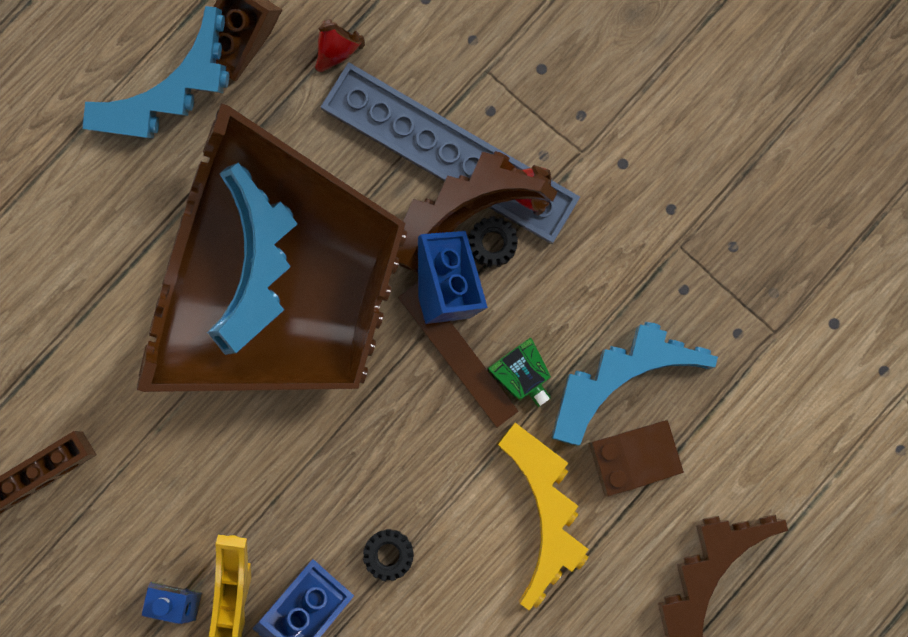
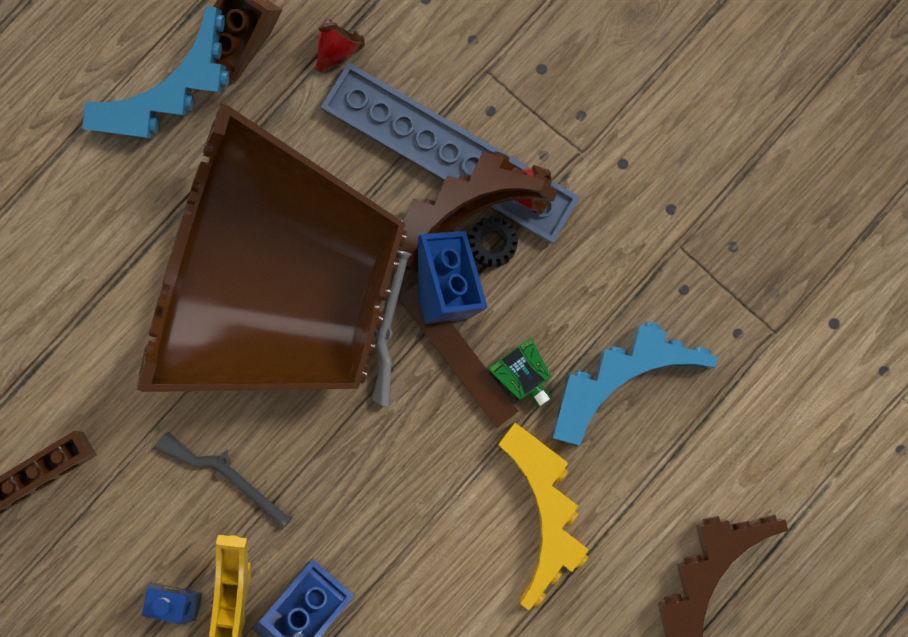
dark azure arch [207,162,297,355] -> none
black tyre [363,529,414,581] -> none
reddish brown slope [589,420,684,496] -> none
none -> dark grey piece [153,432,293,529]
none -> light grey piece [372,250,411,406]

